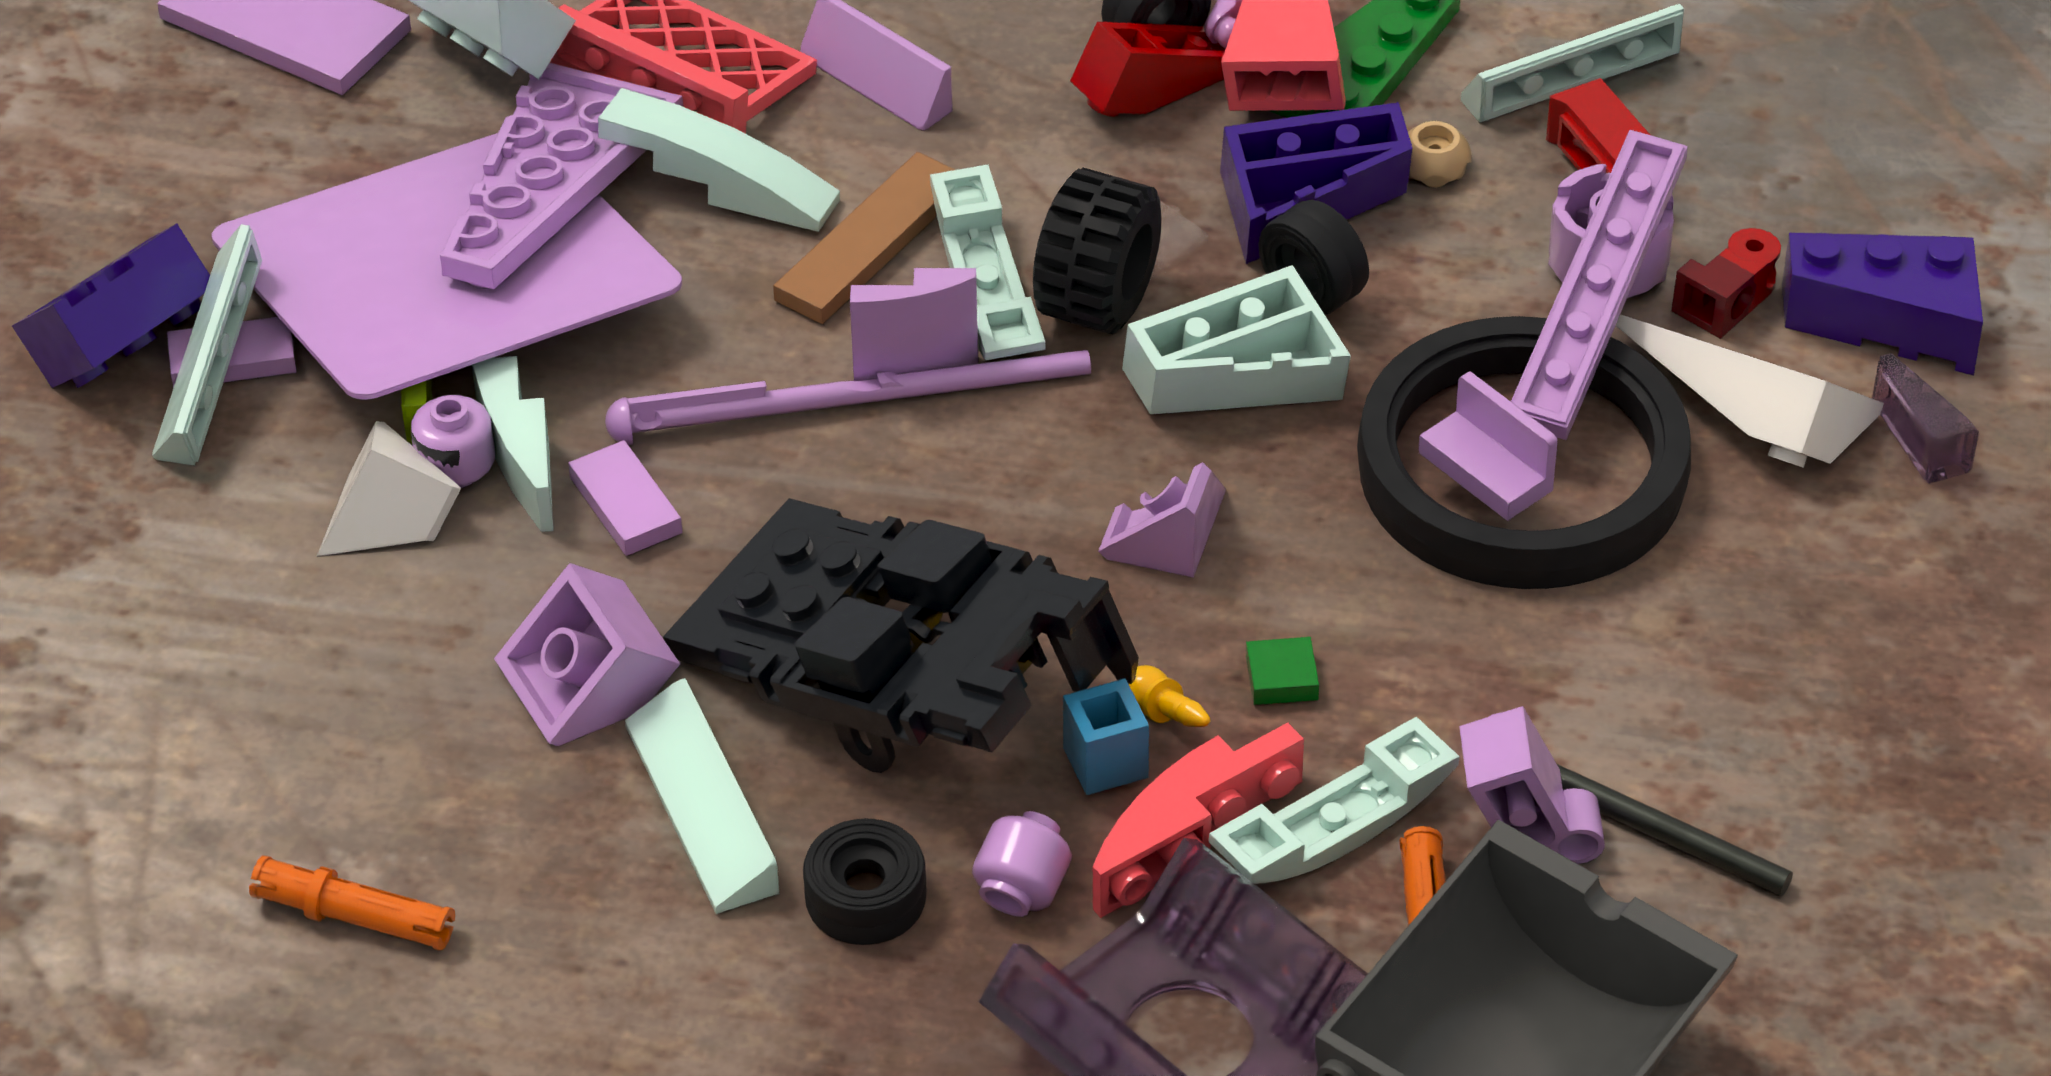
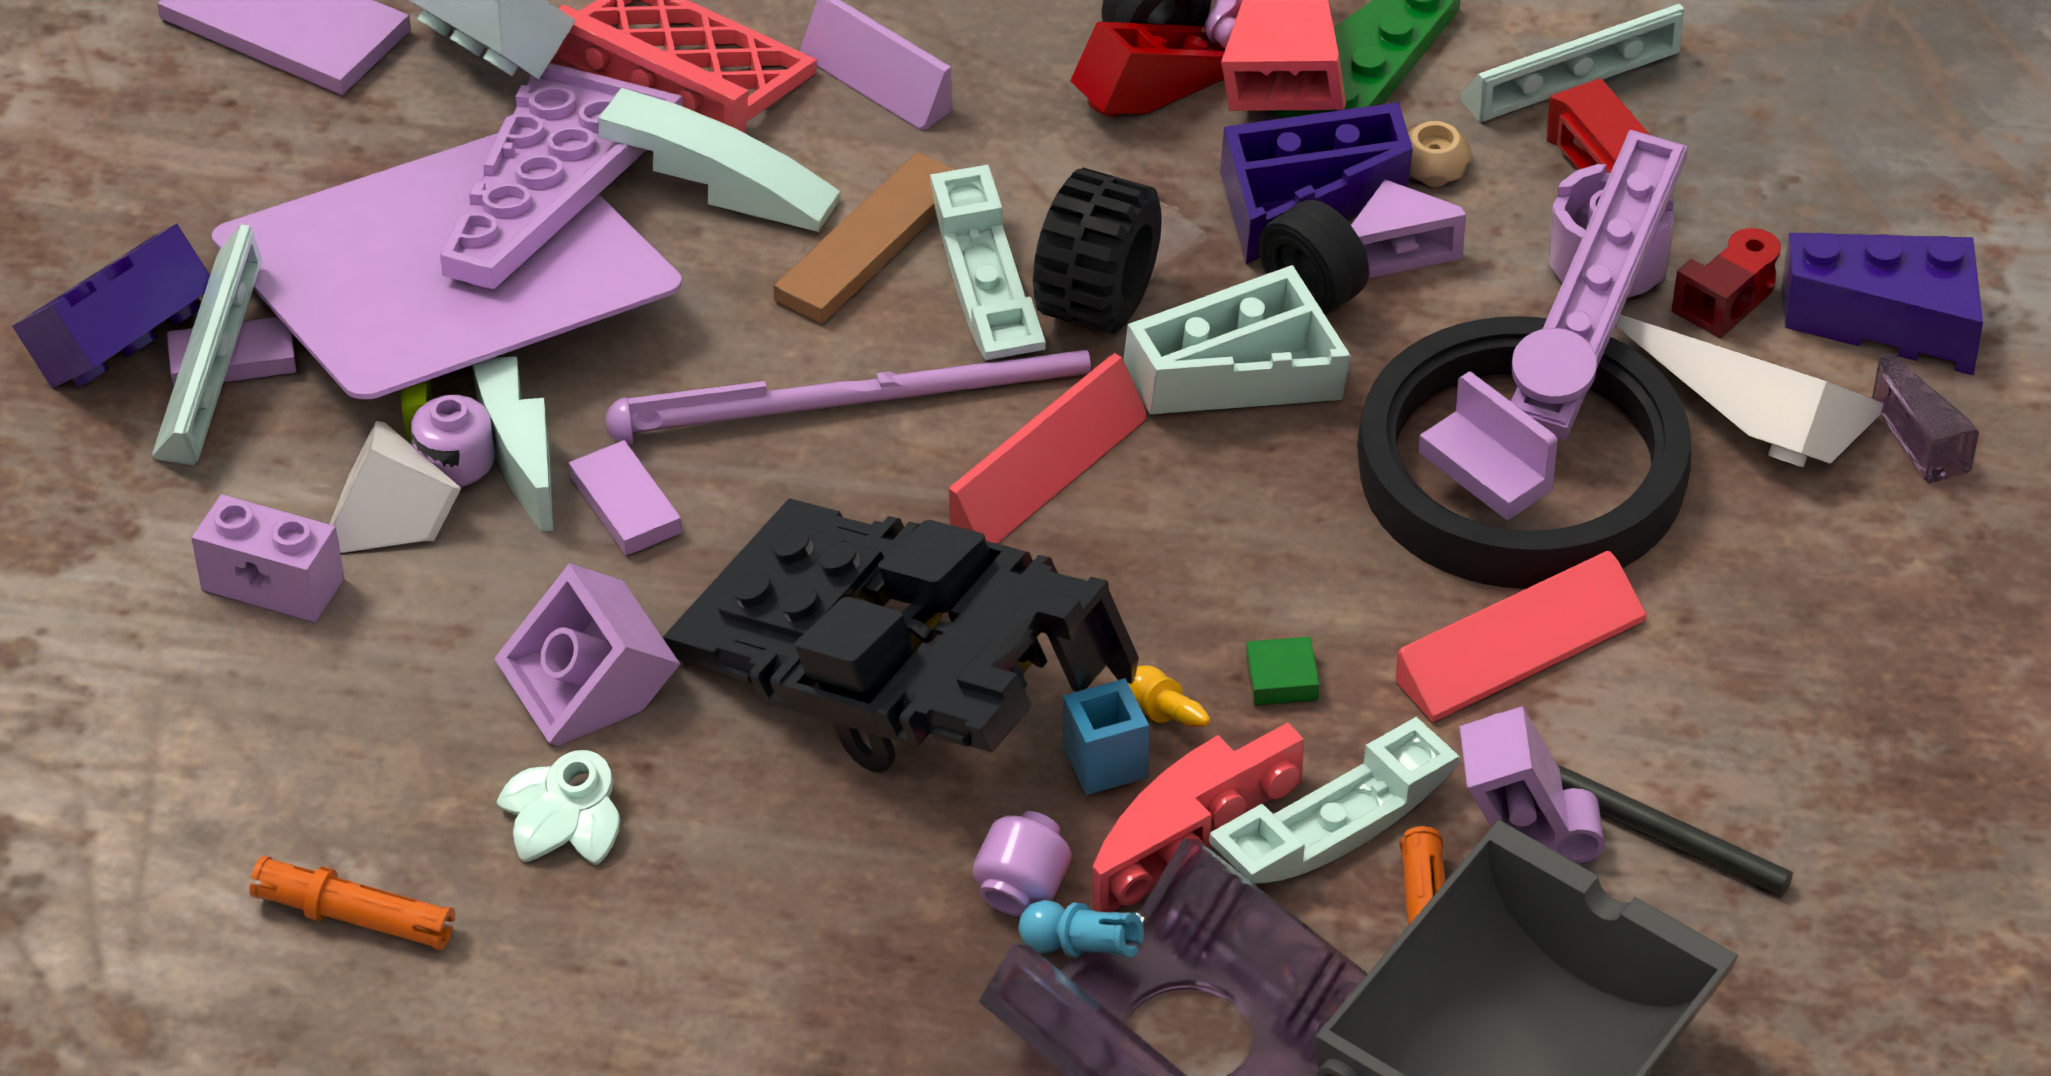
light aqua slope [625,678,779,914] -> none
black tyre [803,818,927,945] -> none
lavender slope [850,268,979,381] -> none
lavender slope [1098,462,1226,577] -> none
none -> lavender brick [191,494,344,623]
none -> light aqua plate [496,750,621,865]
none -> coral slope [949,353,1147,544]
none -> medium azure pin [1018,900,1144,957]
none -> lavender slope [1351,180,1466,278]
none -> coral slope [1396,551,1647,723]
none -> lavender piece [1512,328,1597,404]

